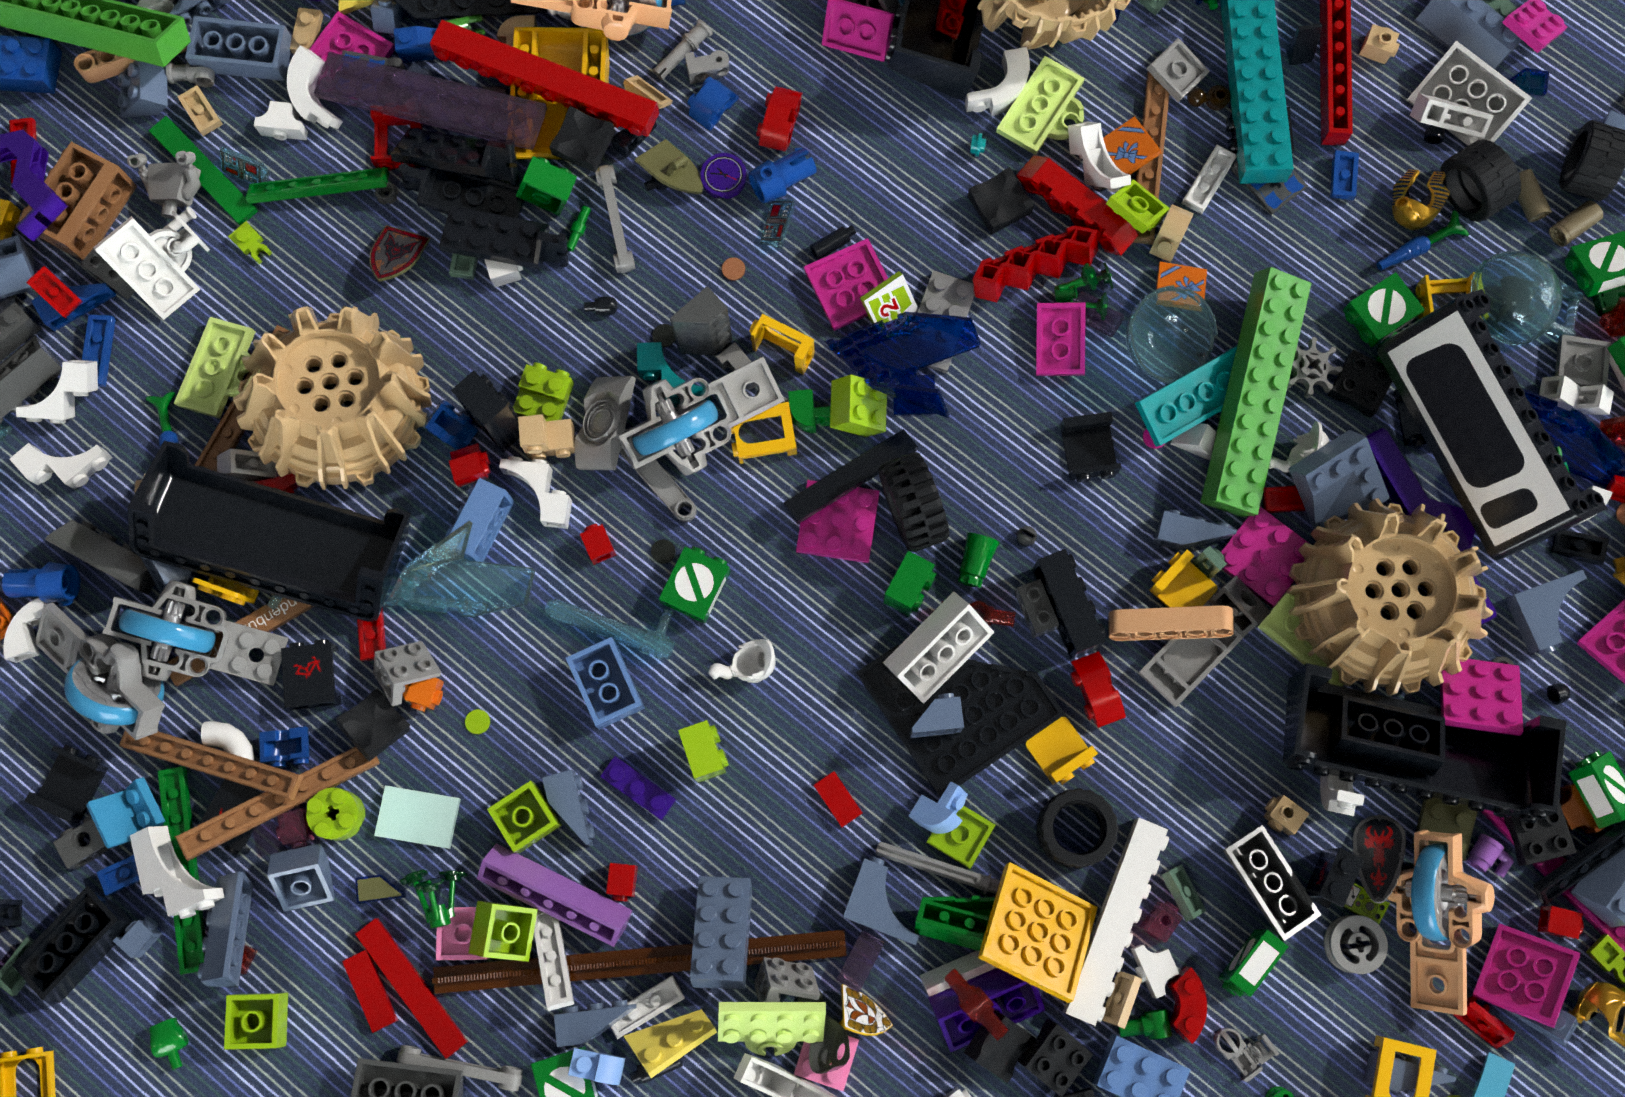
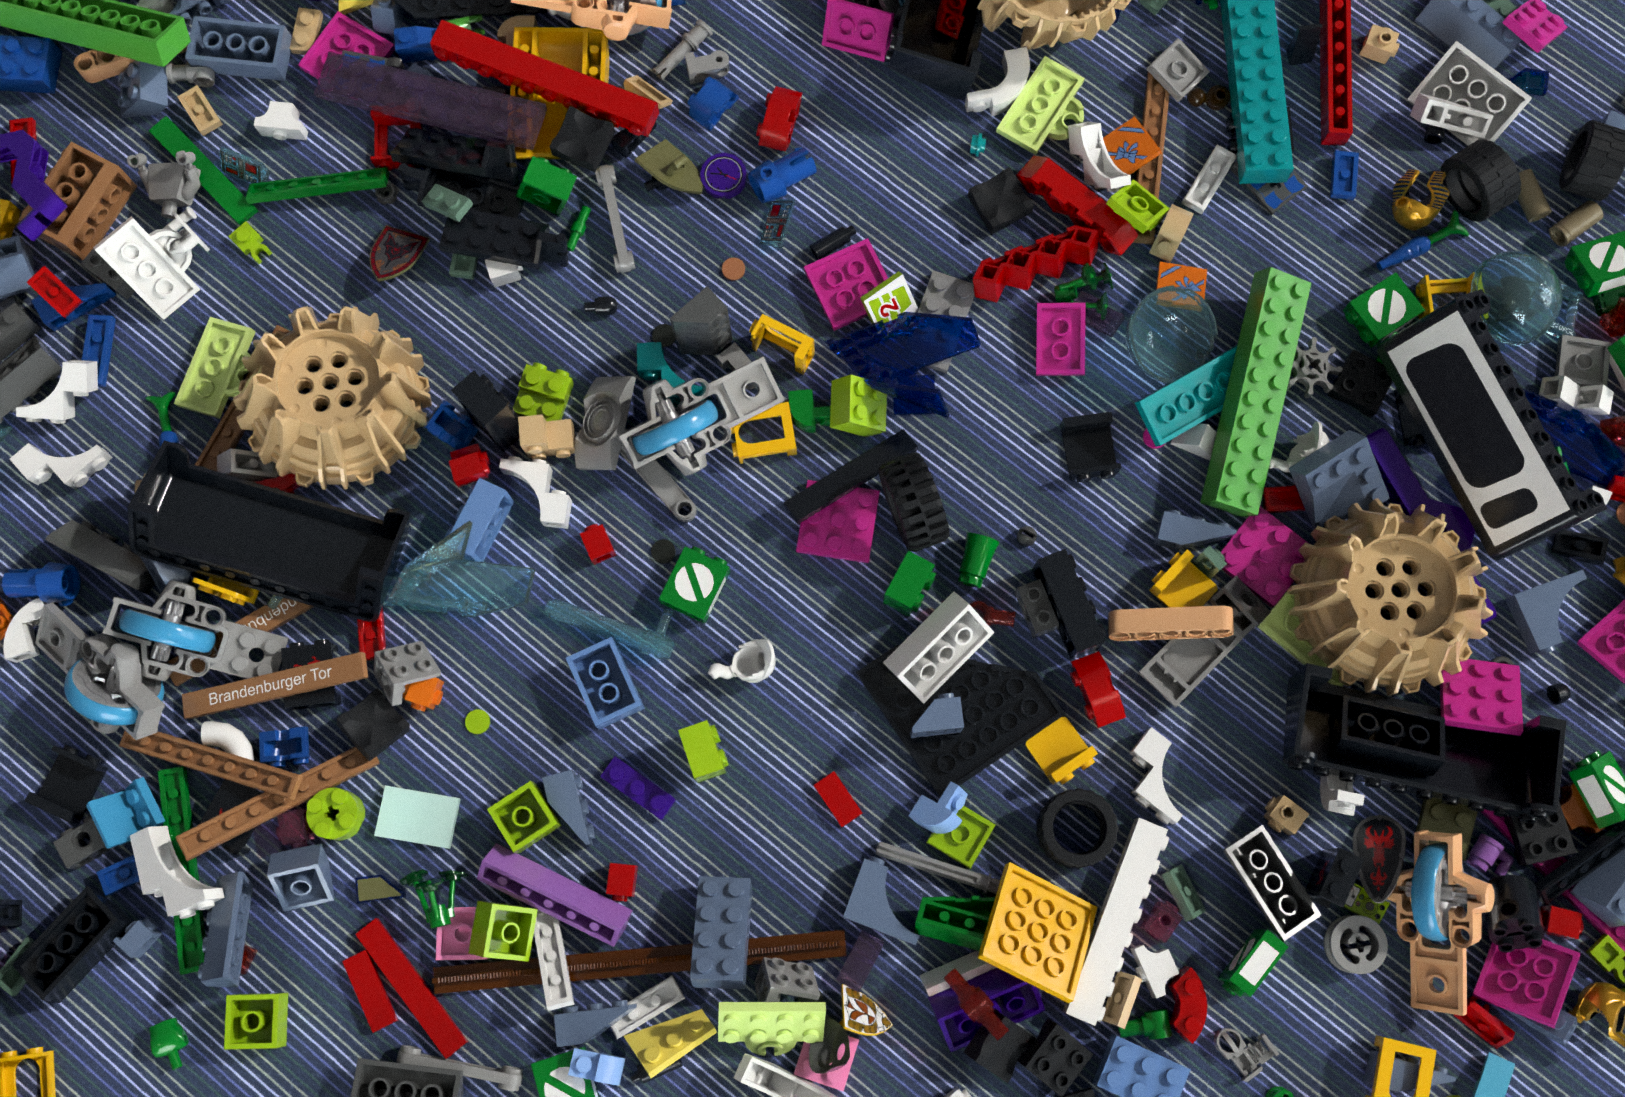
white arch [287,46,343,129] -> none
none -> medium nougat tile [182,652,368,719]
none -> sand green plate [422,184,473,222]
none -> white arch [1129,727,1183,825]
none -> black cylinder [1485,875,1544,953]

